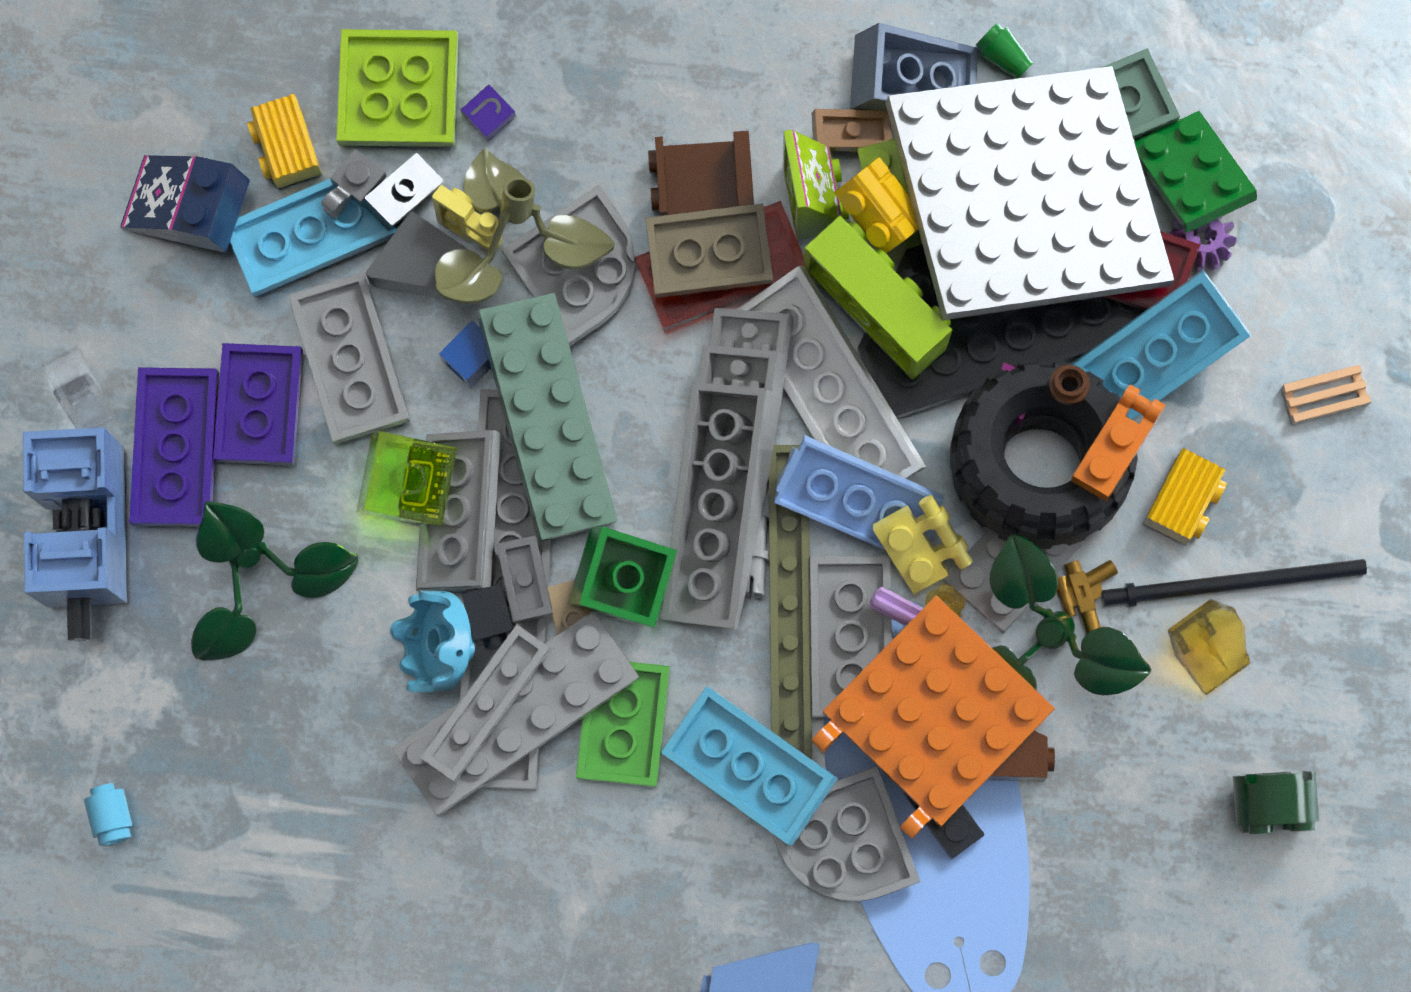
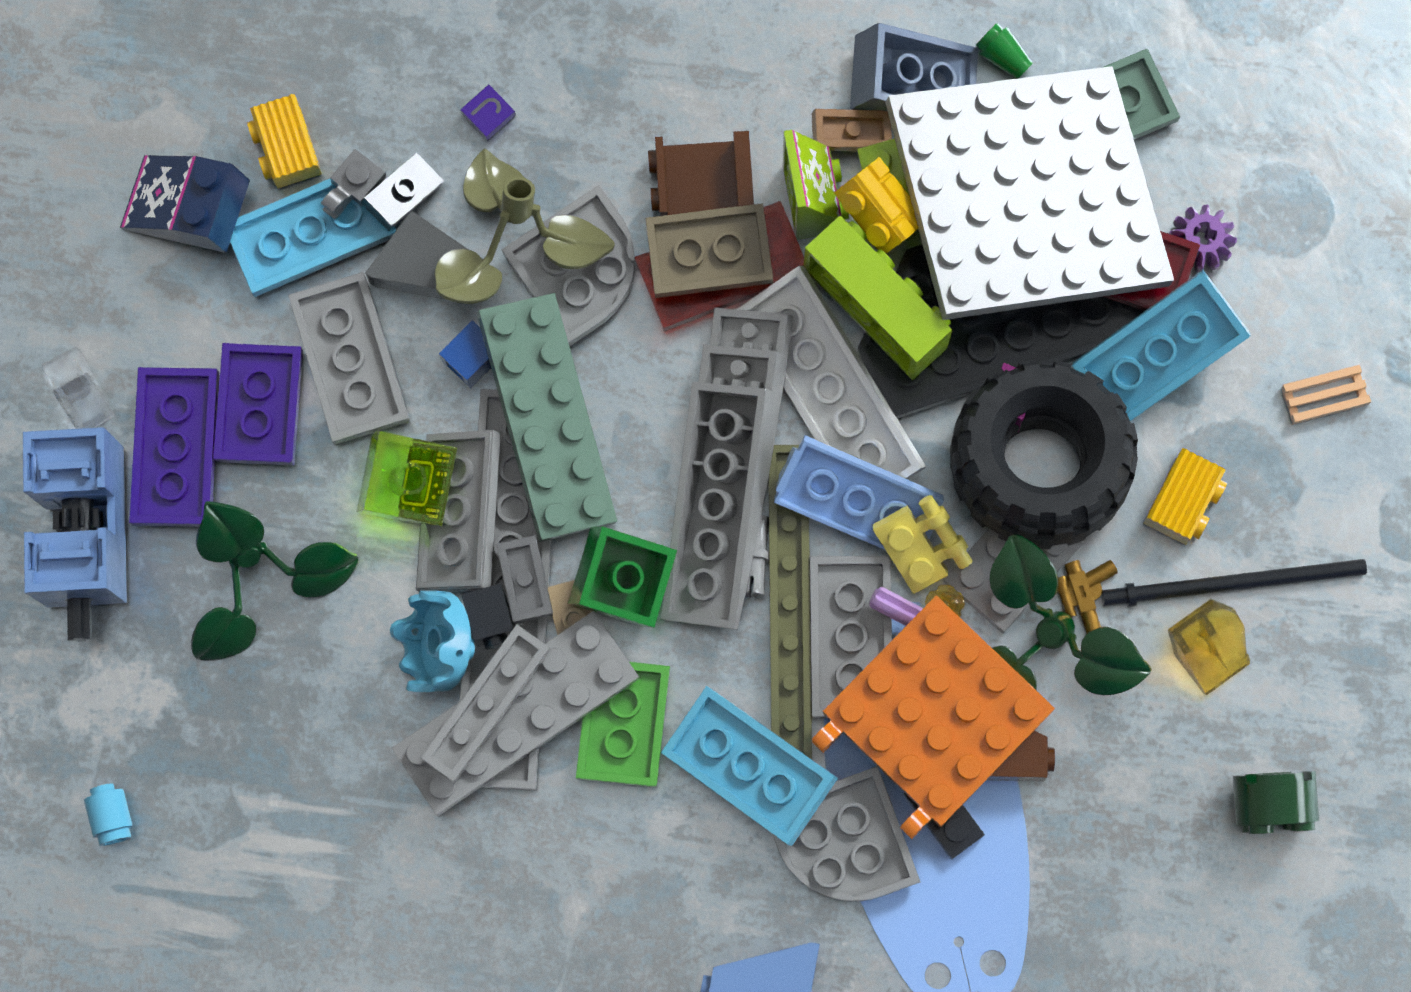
lime plate [336,29,458,147] -> none
light yellow plate [432,185,502,251] -> none
reddish brown plate [1049,365,1090,405] -> none
orange plate [1071,384,1166,502] -> none
green plate [1134,111,1257,233] -> none

